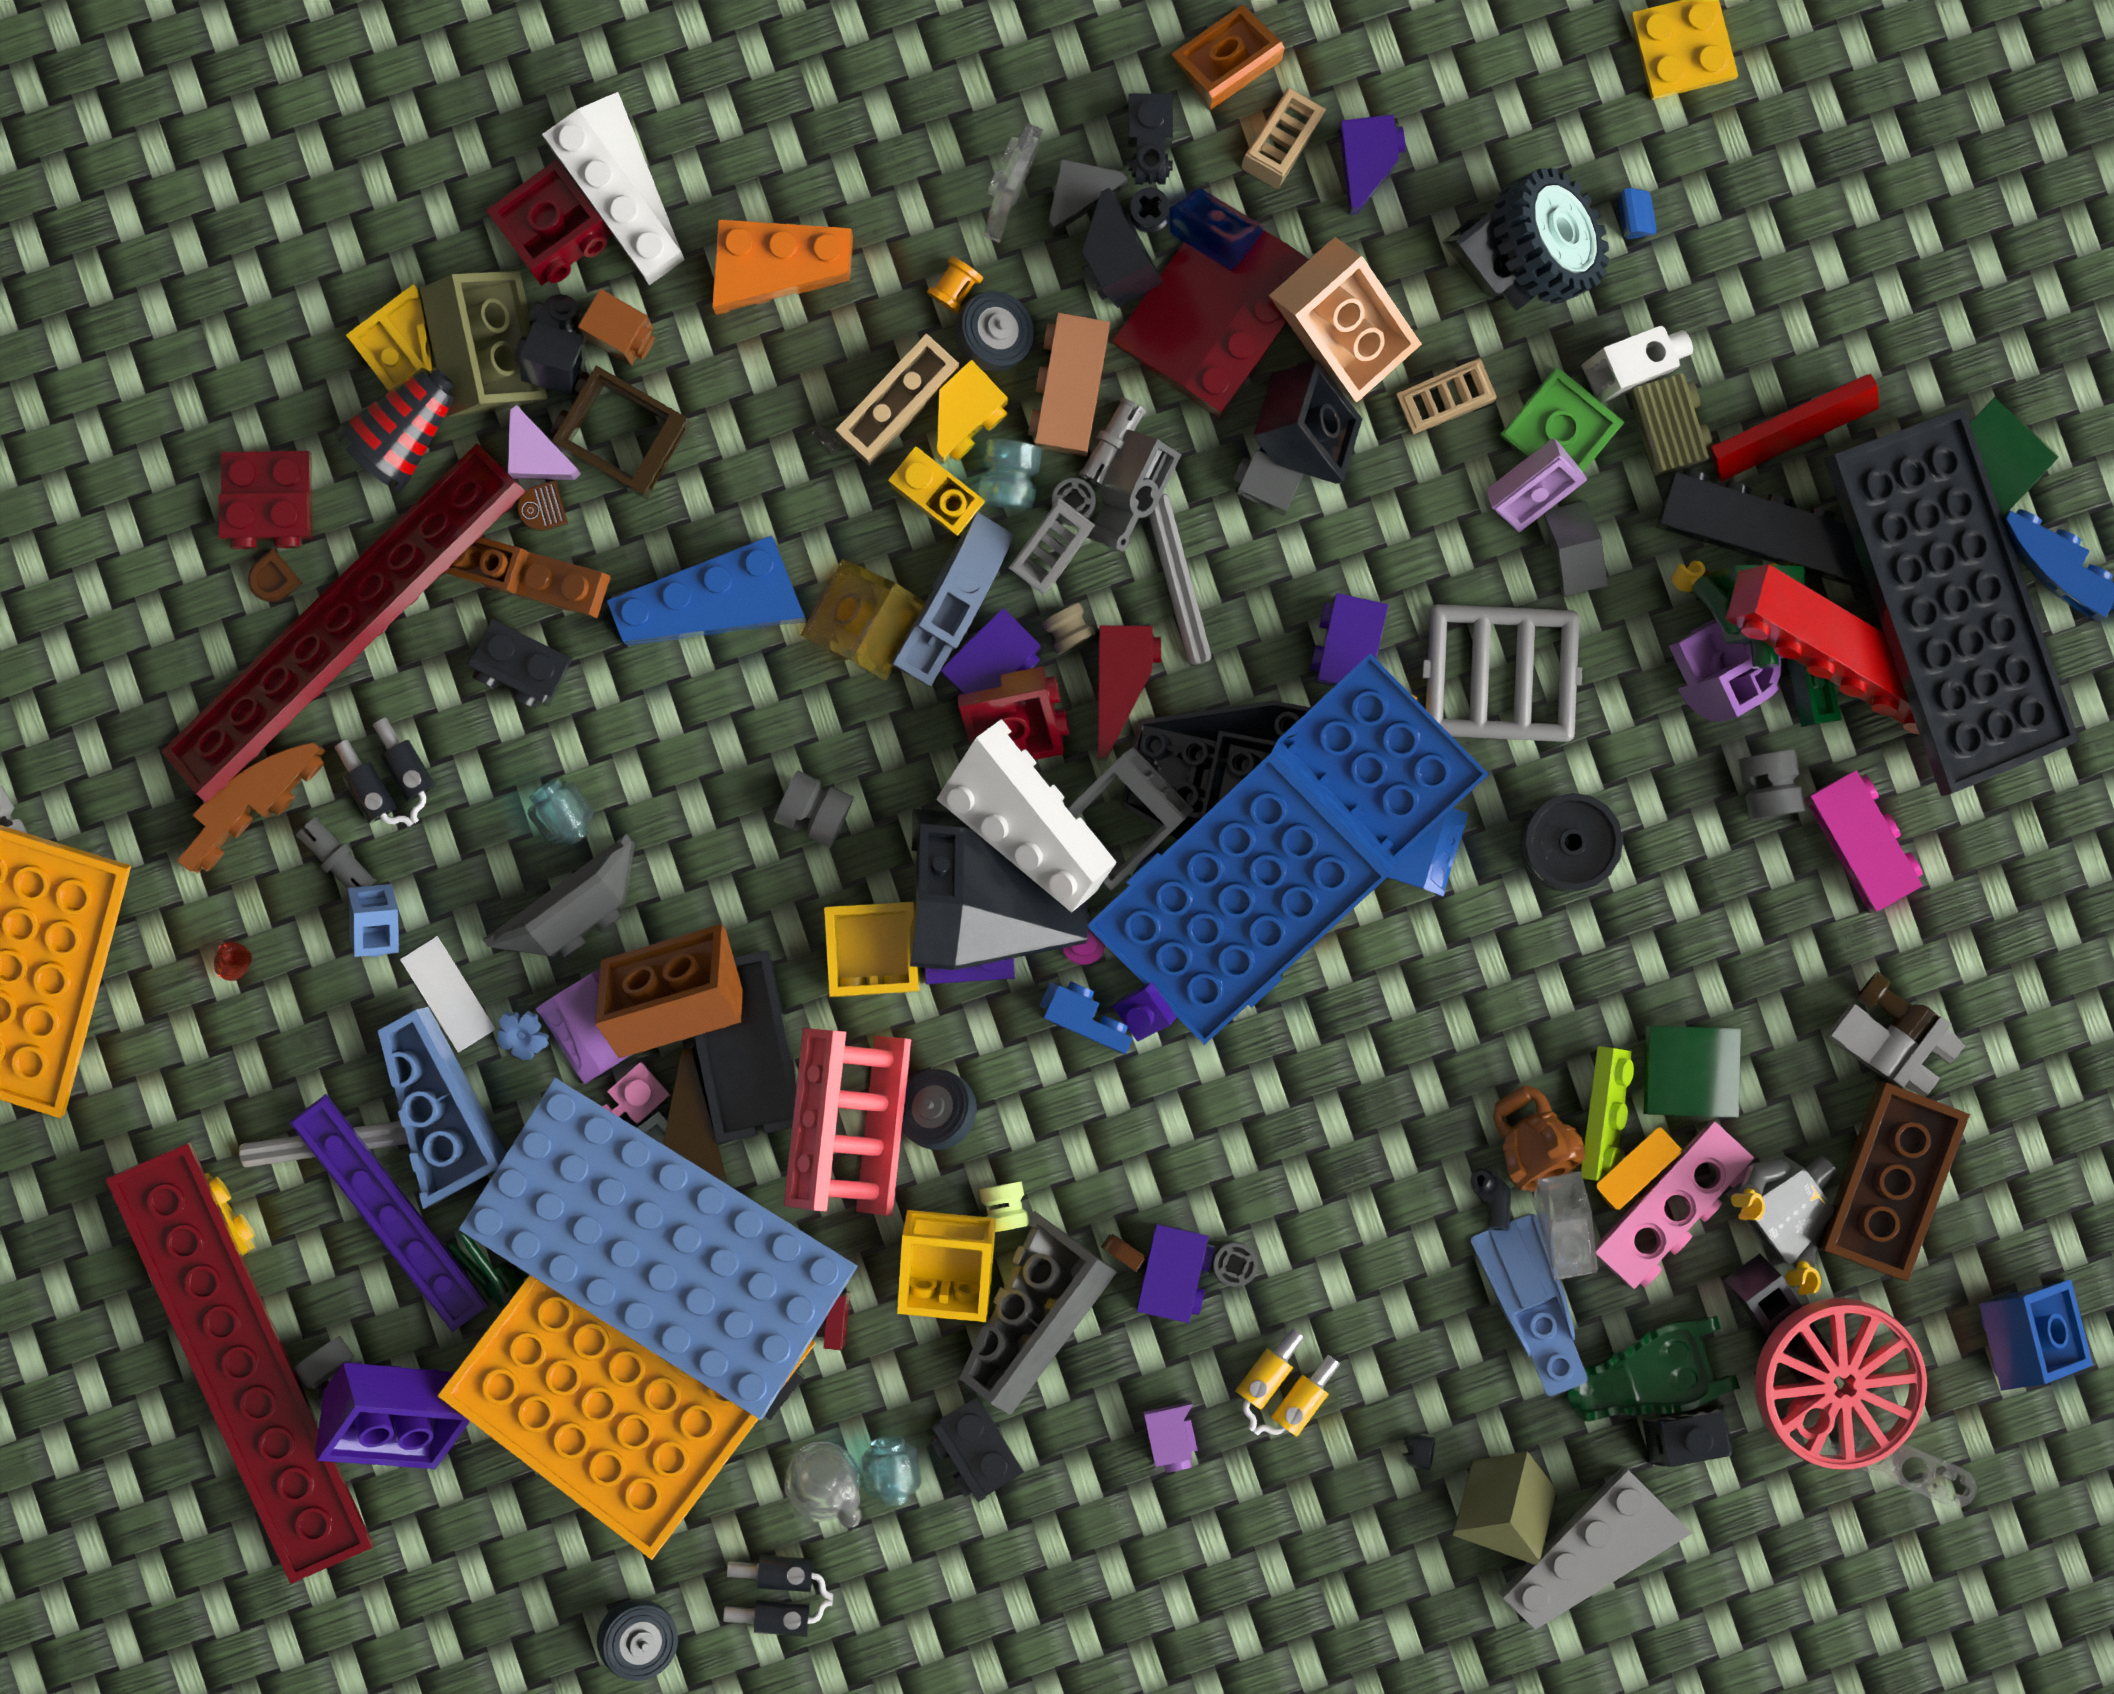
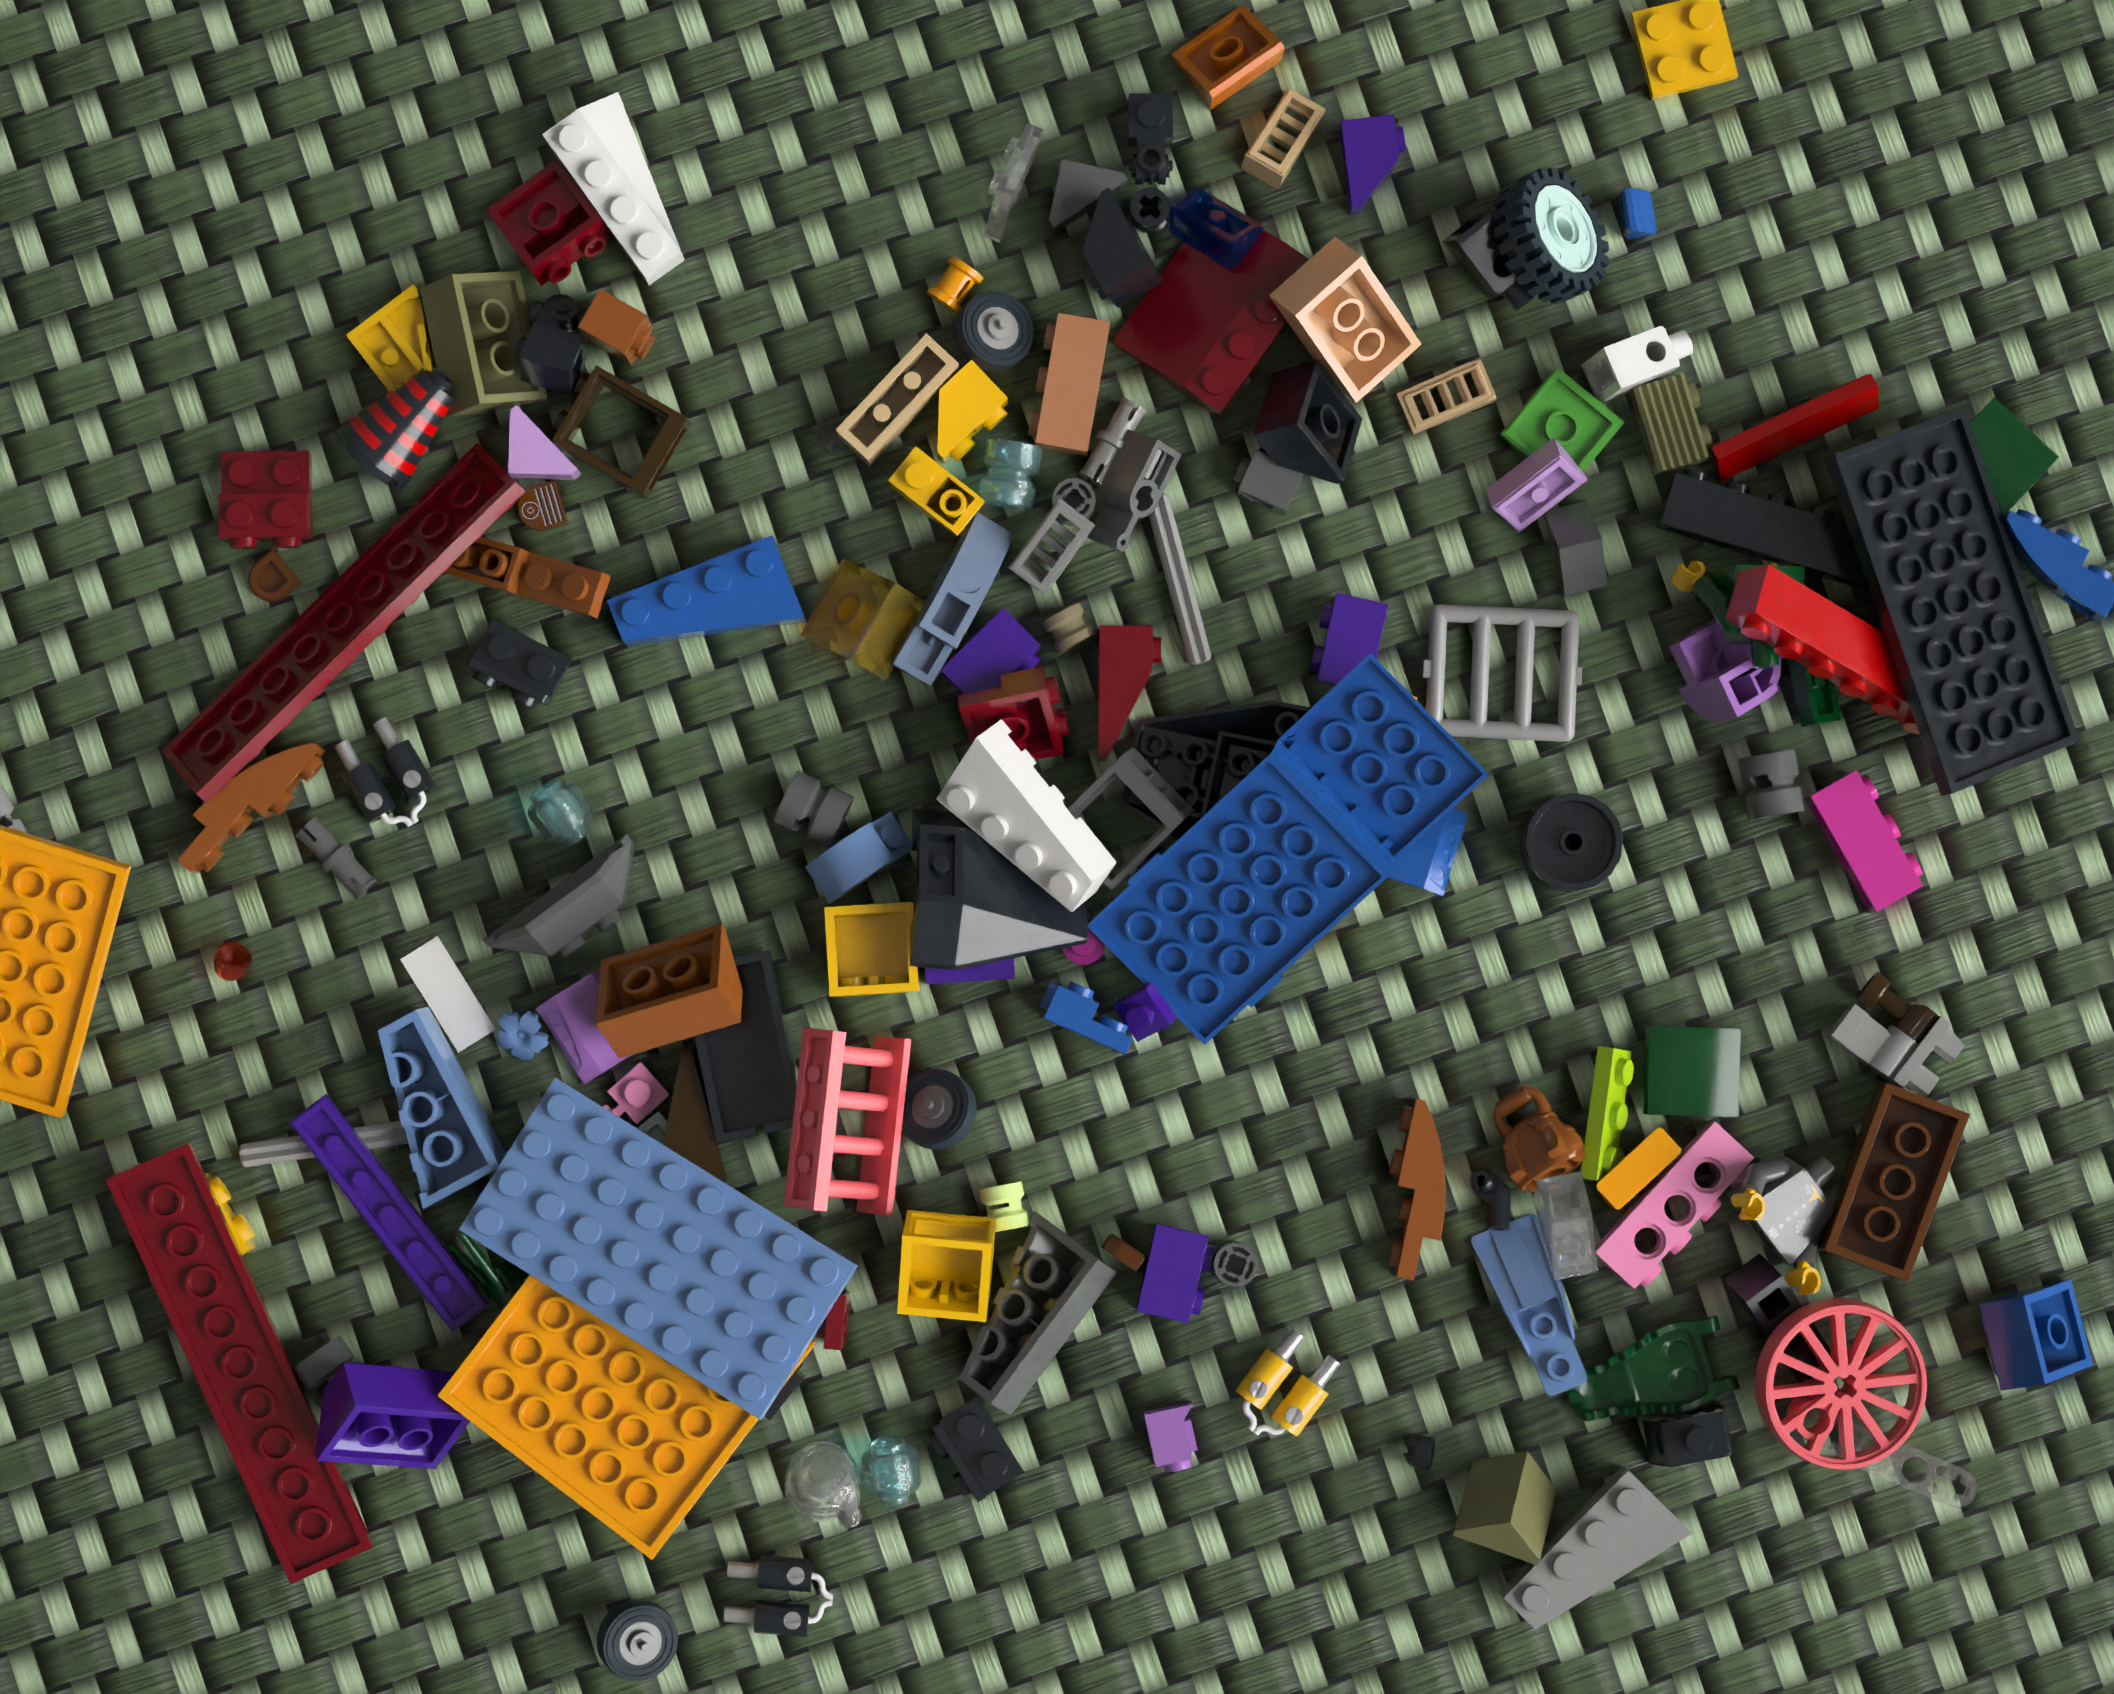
medium blue brick [347,884,399,957] -> none
orange wedge [713,220,853,315] -> none
none -> medium blue brick [805,812,912,904]
none -> dark orange slope [1388,1098,1446,1281]

